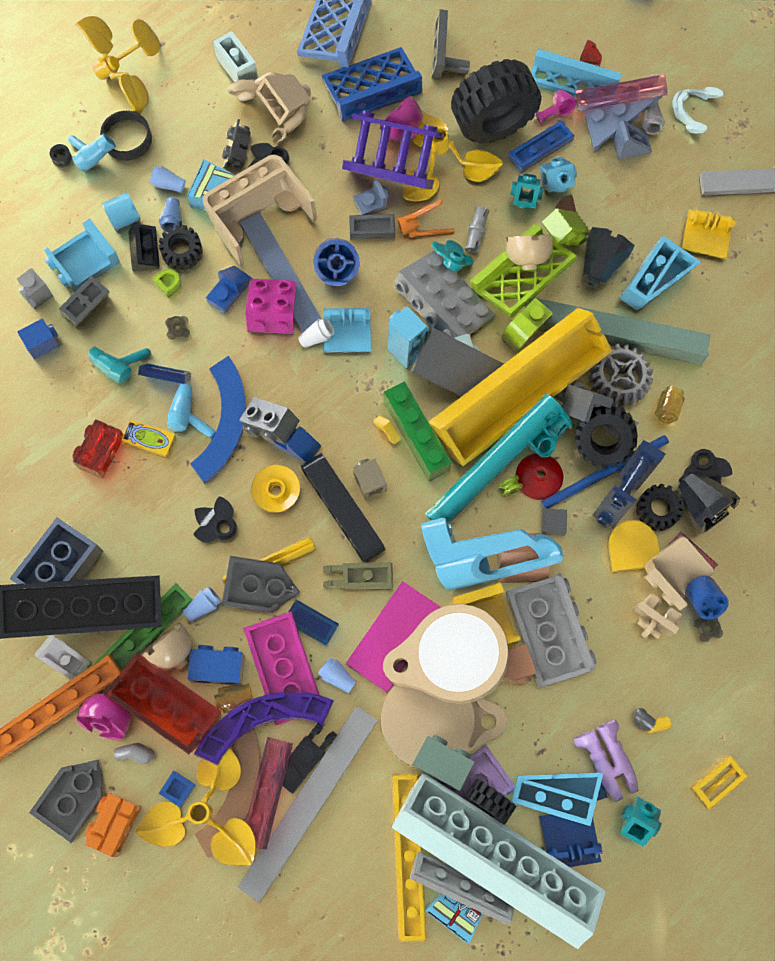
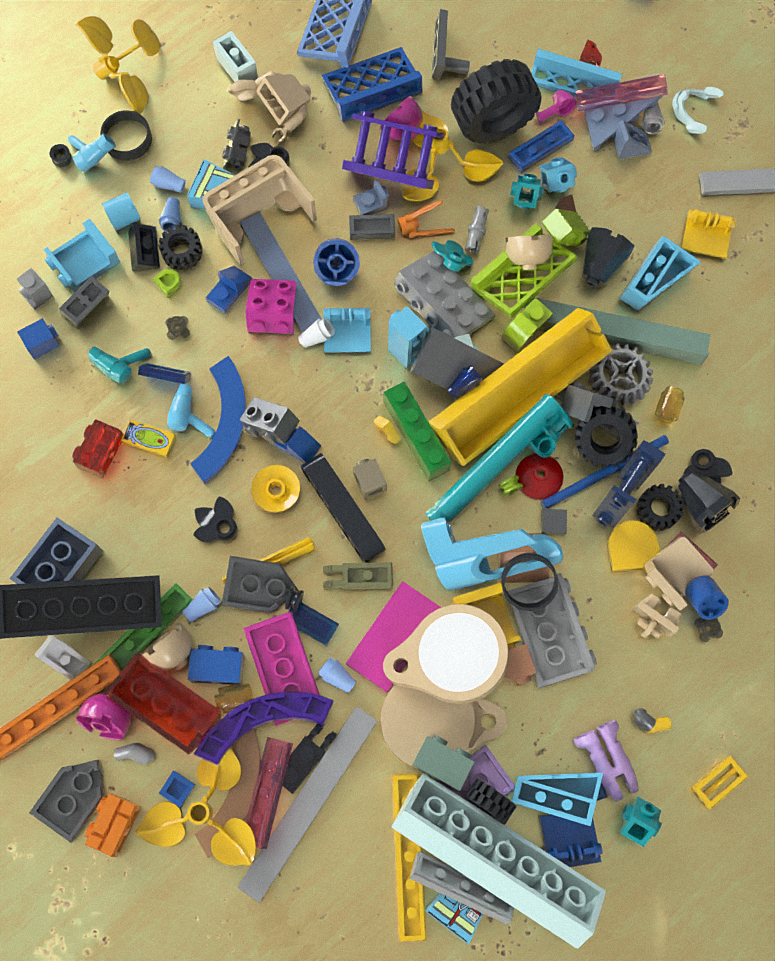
none -> black bush [285,587,304,612]
none -> clear blue cone [446,365,483,400]
none -> black tyre [501,553,558,611]

